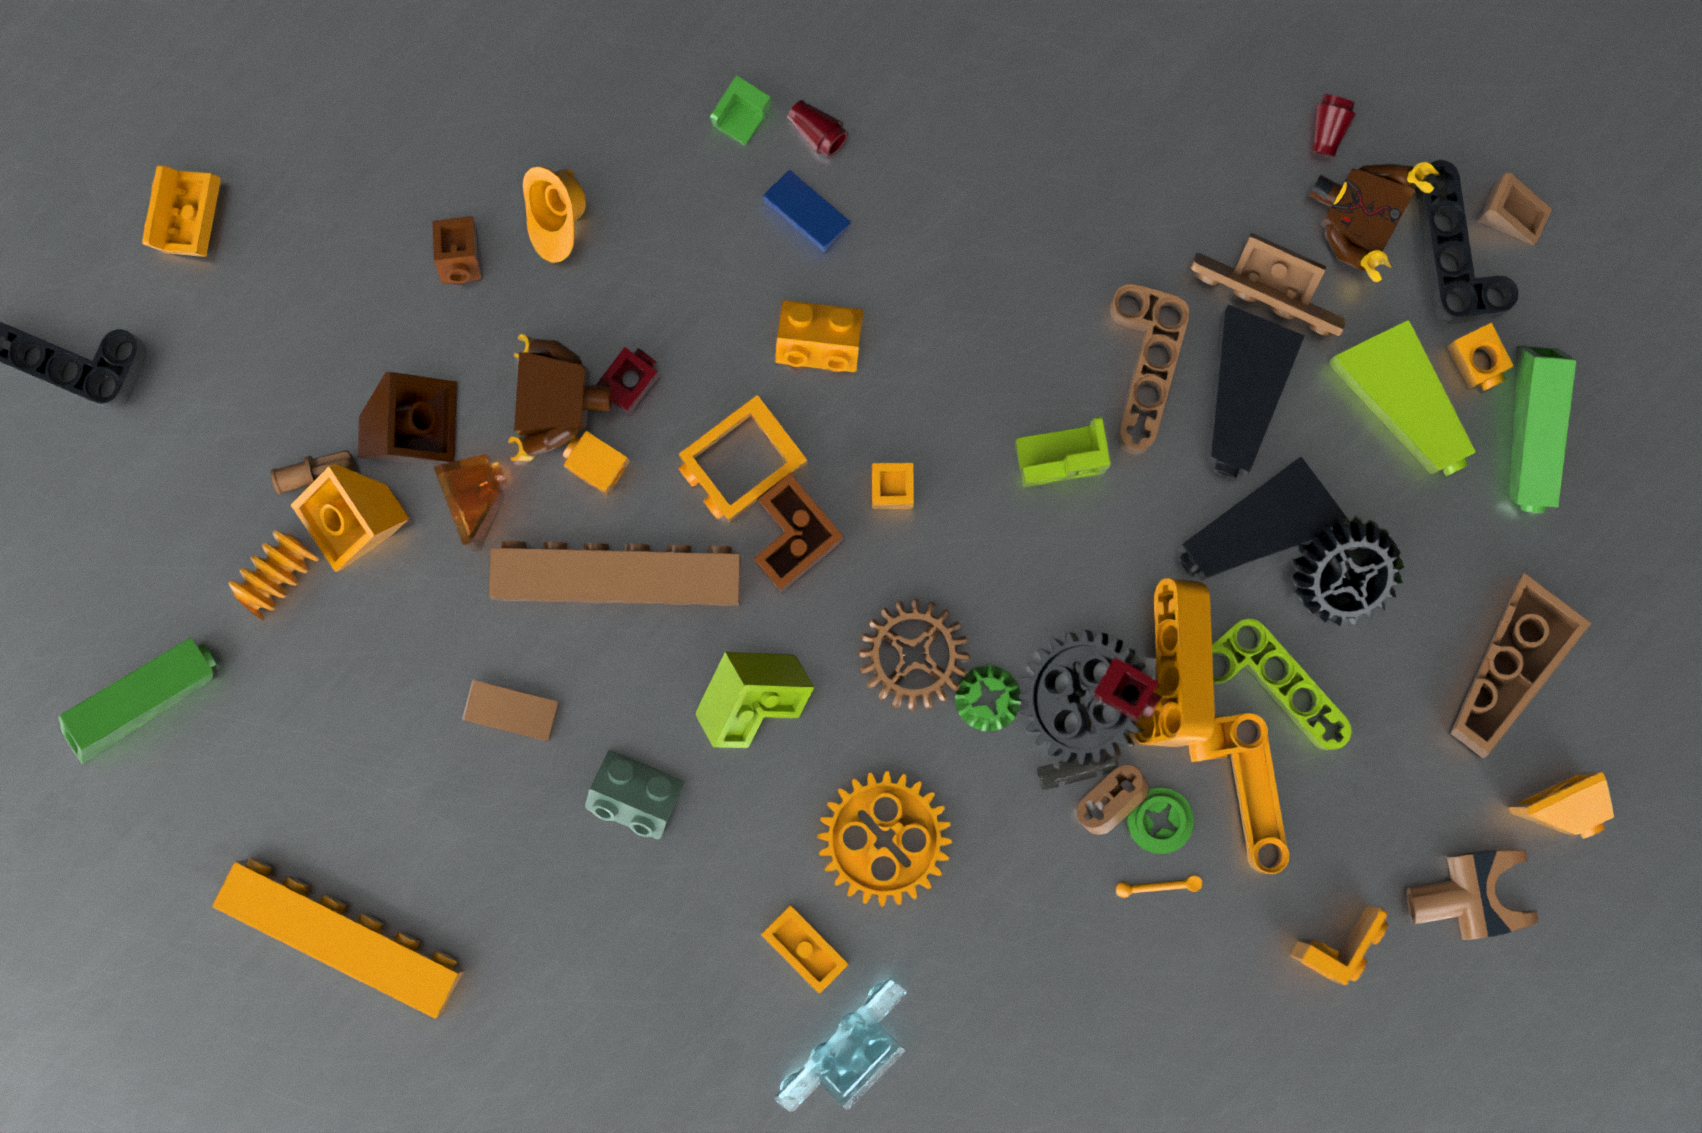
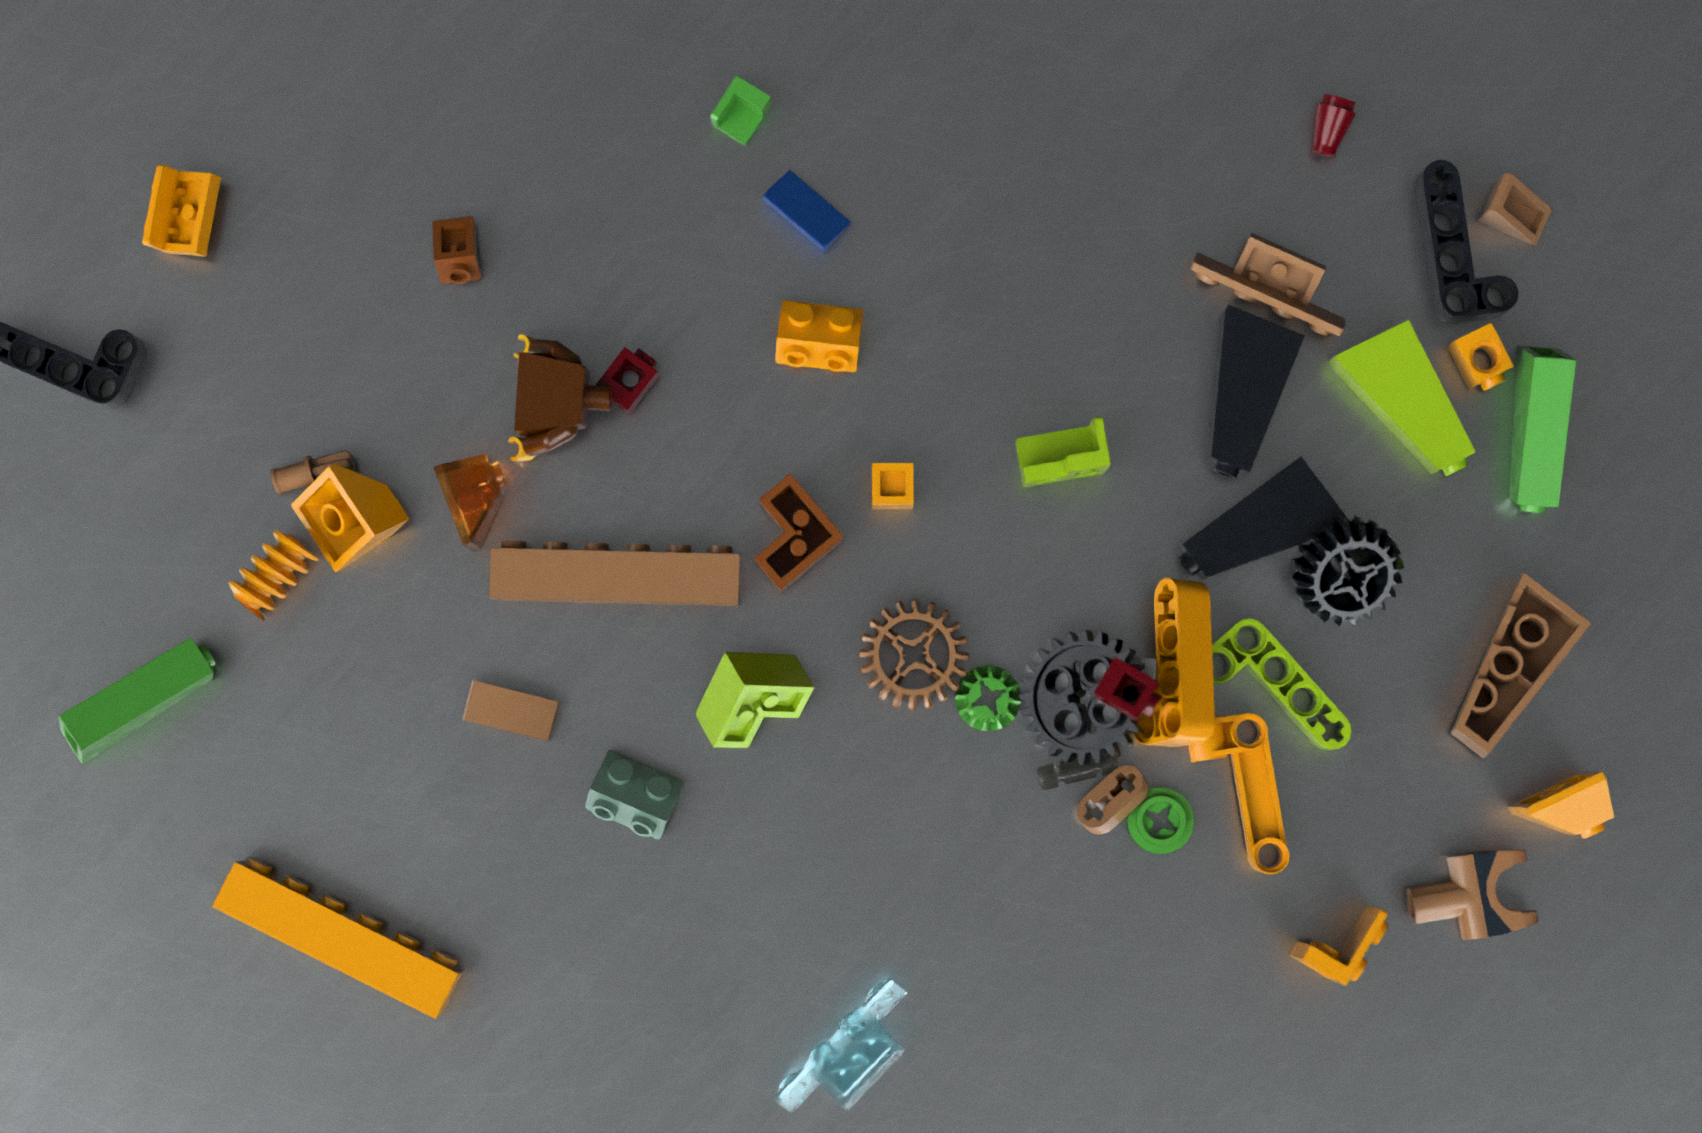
reddish brown slope [357,372,457,463] -> none
light orange piece [523,166,586,263] -> none
light orange brick [563,431,630,496] -> none
light orange window [678,395,808,523] -> none
light orange plate [761,905,849,994] -> none
dark red cone [787,100,848,157] -> none
light orange gear [817,771,952,907] -> none
medium nougat beam [1110,284,1190,455] -> none
light orange hinge [1116,875,1203,898] -> none
reddish brown torso [1309,162,1439,282] -> none

